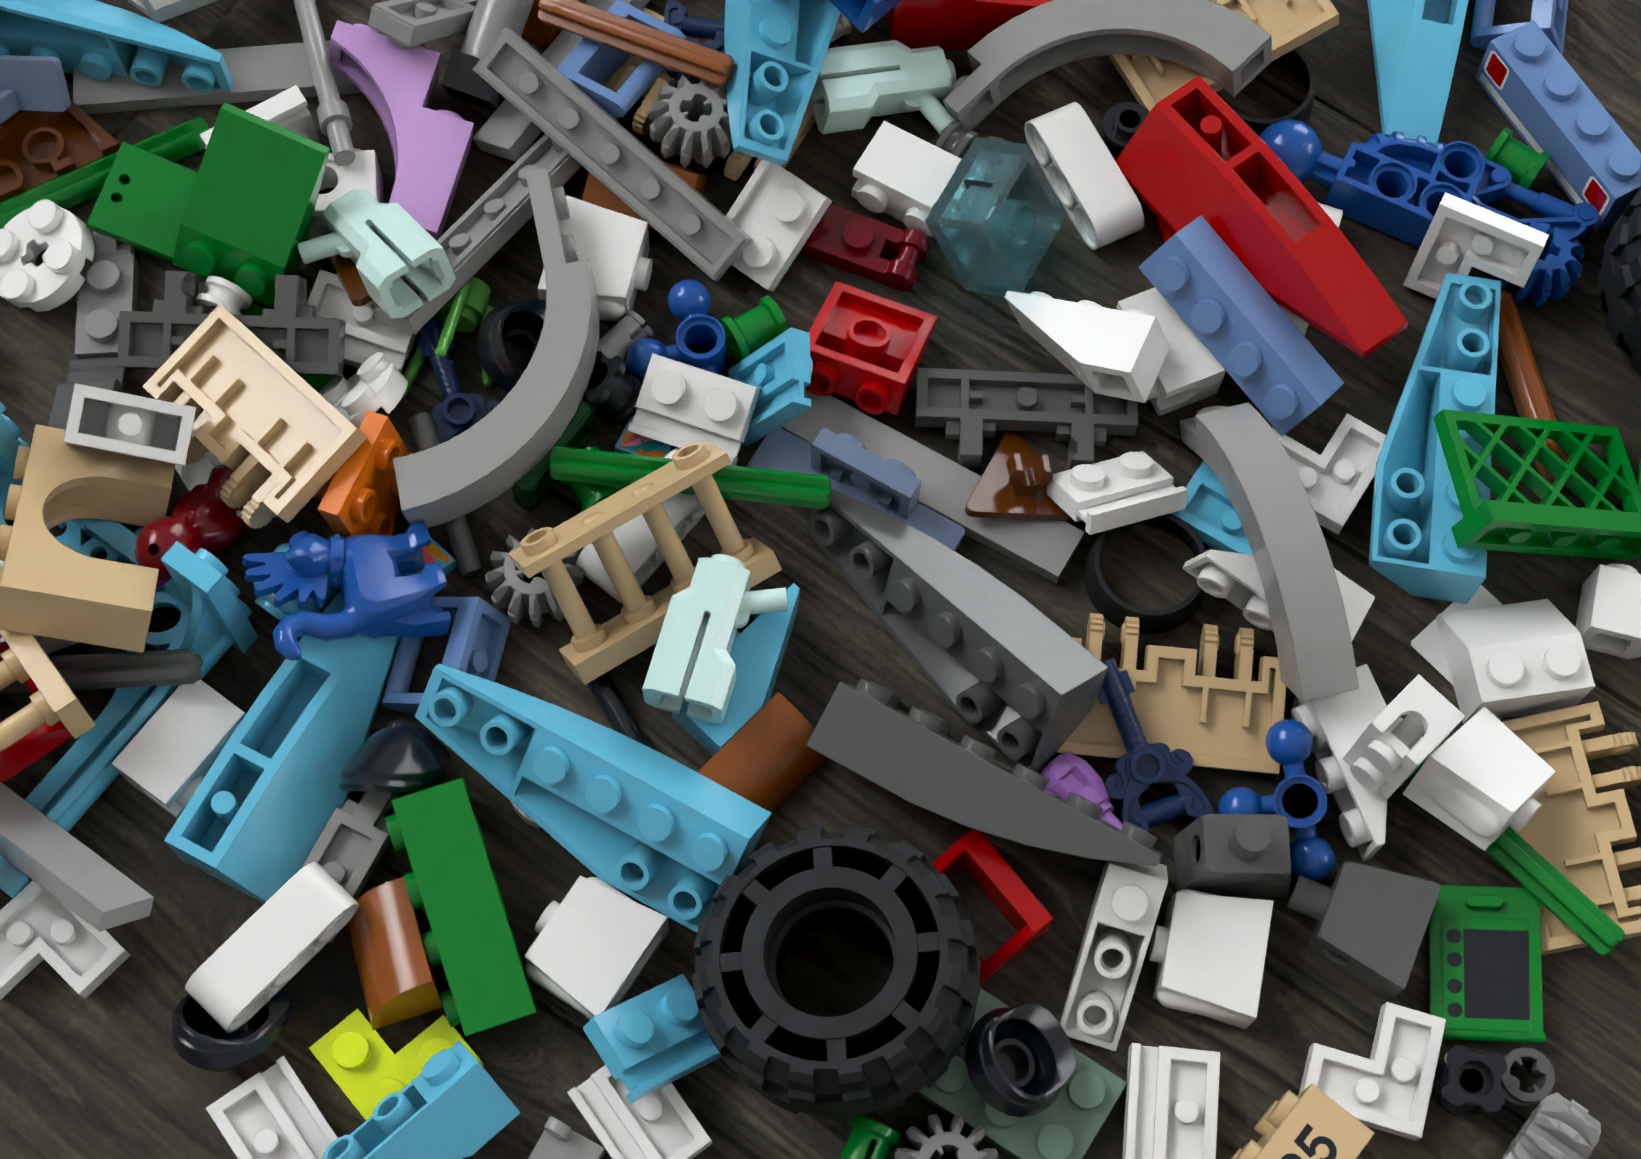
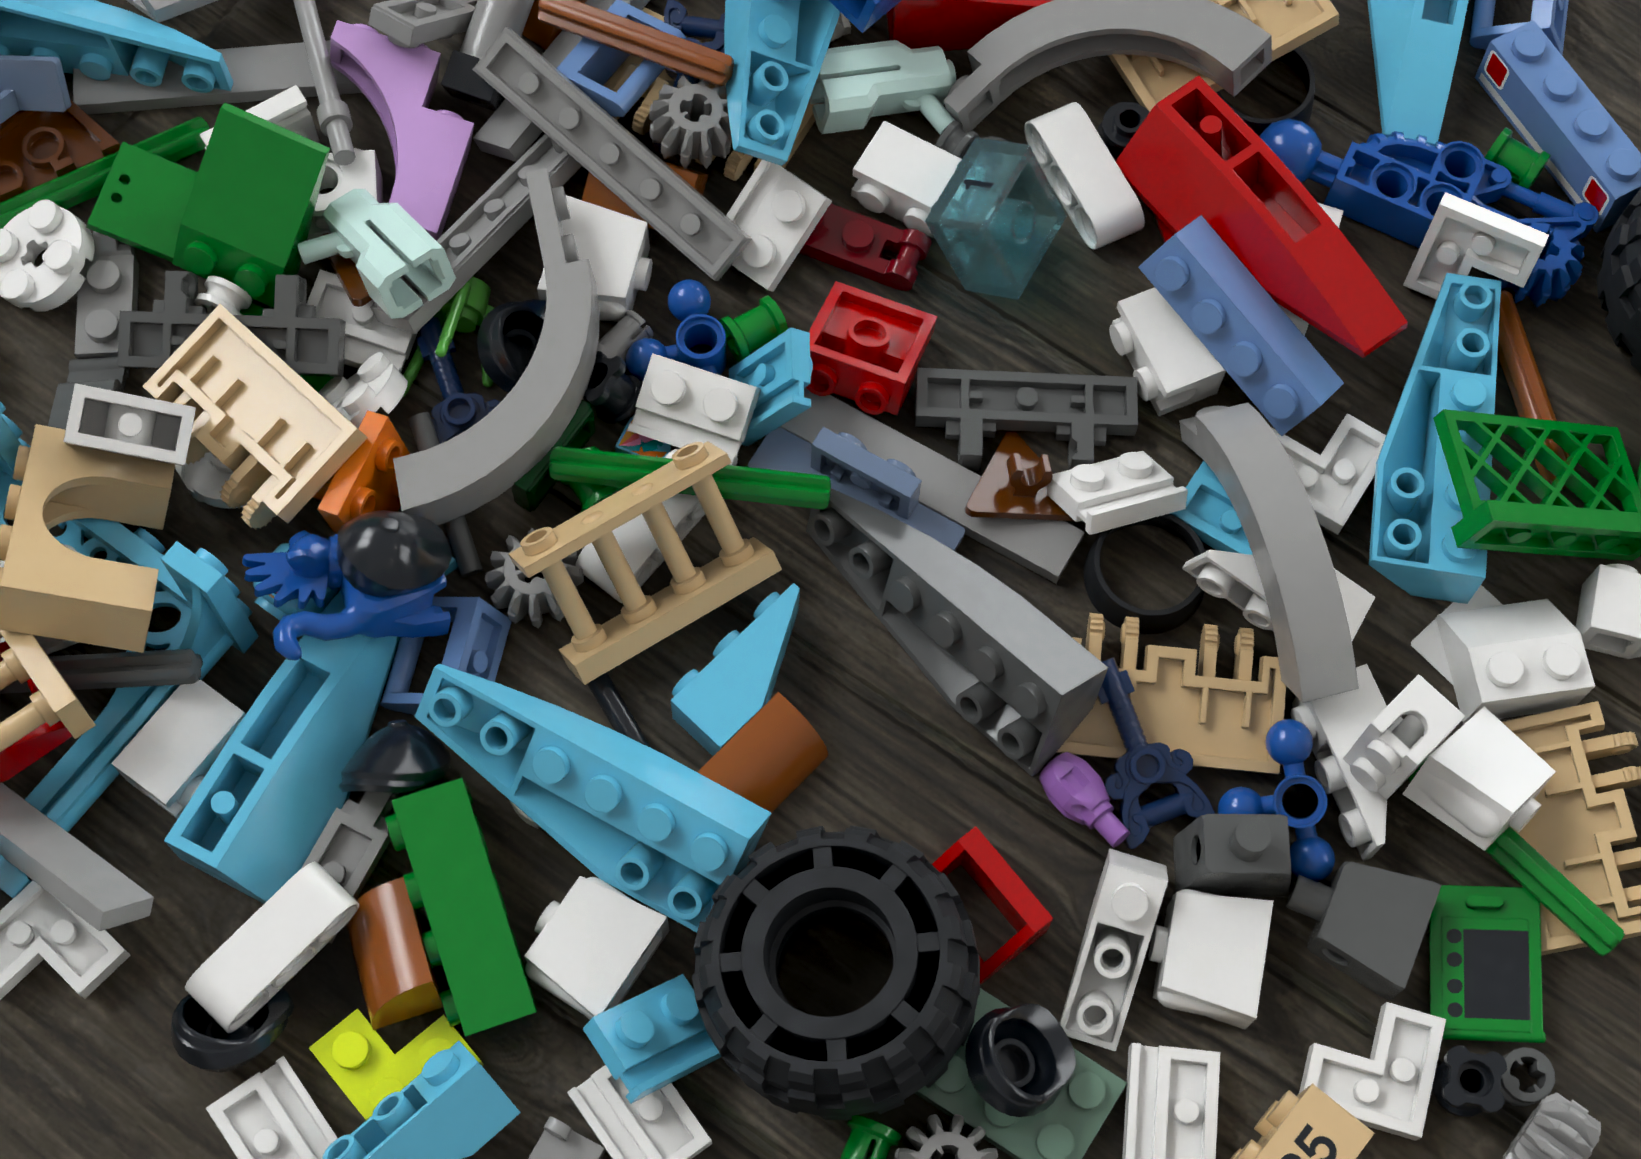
dark red animal [134,464,252,589] -> none
light aqua piece [642,554,788,724] -> none
dark grey wedge [806,678,1164,866] -> none
white slope [1005,290,1170,403] -> none
none -> black hat [337,510,452,597]

